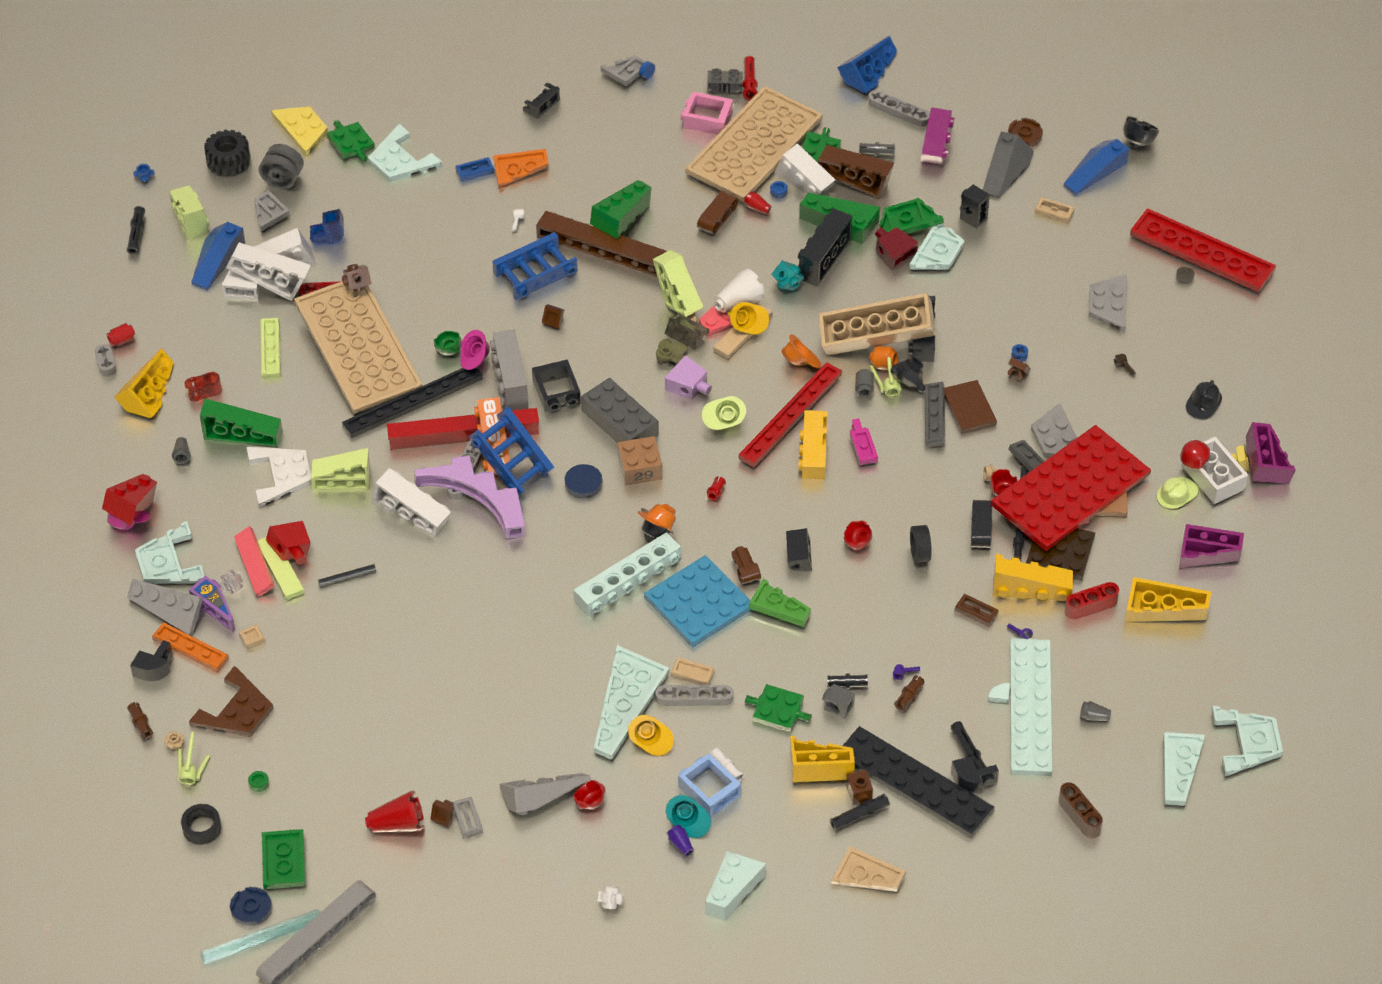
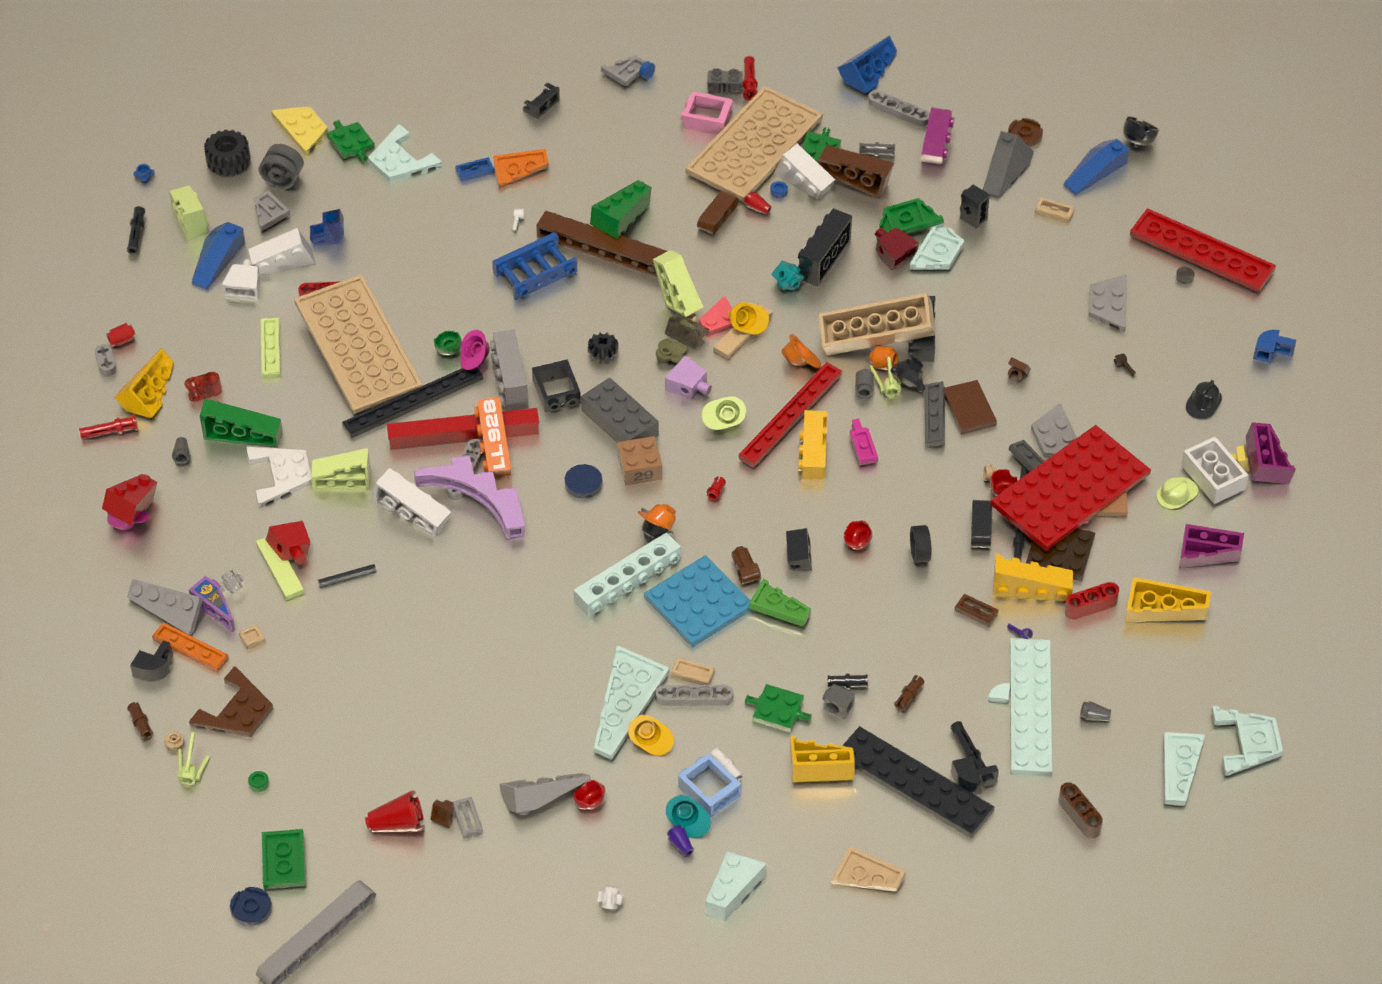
light aqua wing [135,521,205,584] -> none
black tyre [181,804,222,845] -> none
clear light blue axle [201,909,320,963] -> none
white wedge [226,243,311,301] -> none
coral tile [234,526,275,597] -> none
reddish brown brick [341,264,372,292] -> none
blue fence [469,406,555,495] -> none
reddish brown tile [541,304,564,328] -> none
white cone [714,269,765,313] -> none
green wedge [799,192,880,244] -> none
black pin [830,794,890,831] -> none
reddish brown brick [846,770,873,805] -> none
dark purple hand [893,664,920,680] -> none
blue bush [1011,344,1028,362] -> none
red hair [1180,440,1211,469] -> none
none -> red pin [79,414,138,440]
none -> black gear [587,332,619,363]
none -> blue brick [1253,330,1296,363]

